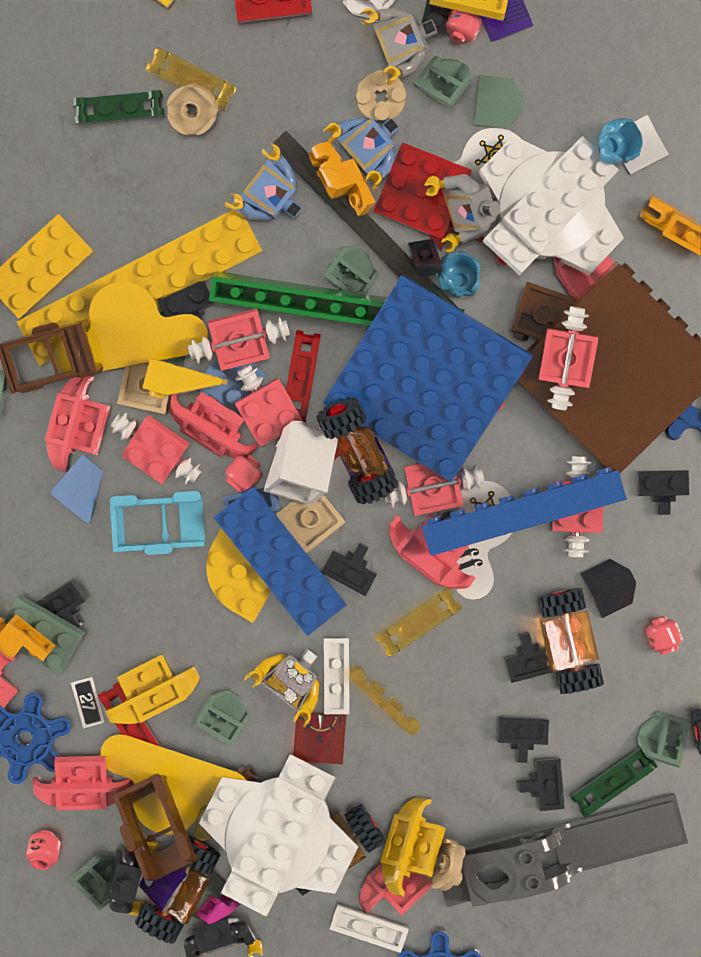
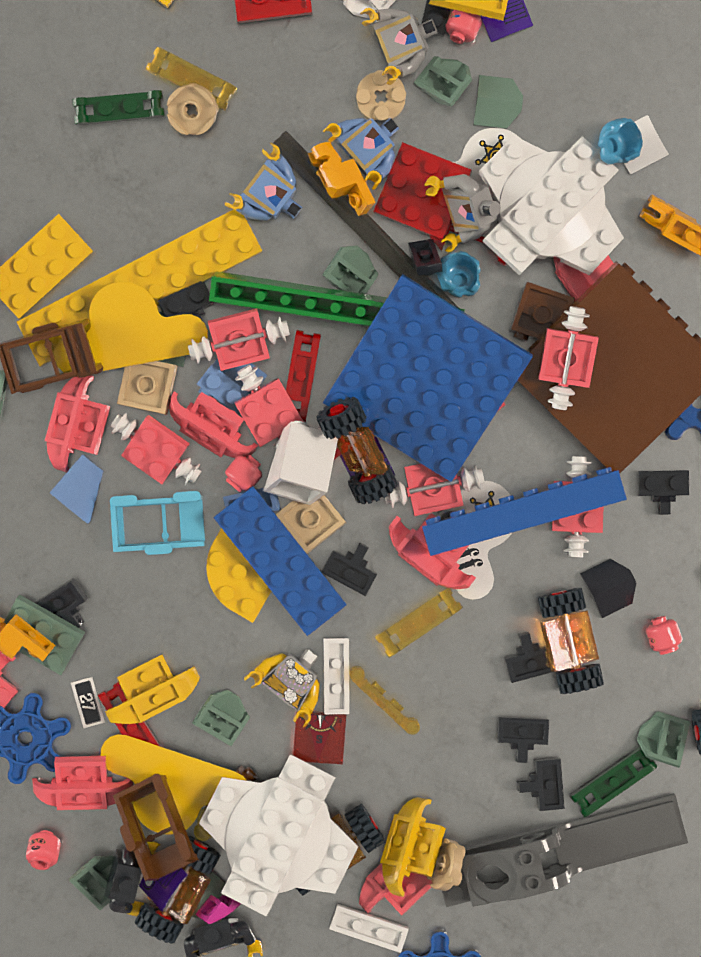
yellow slope [143,359,228,399] -> none

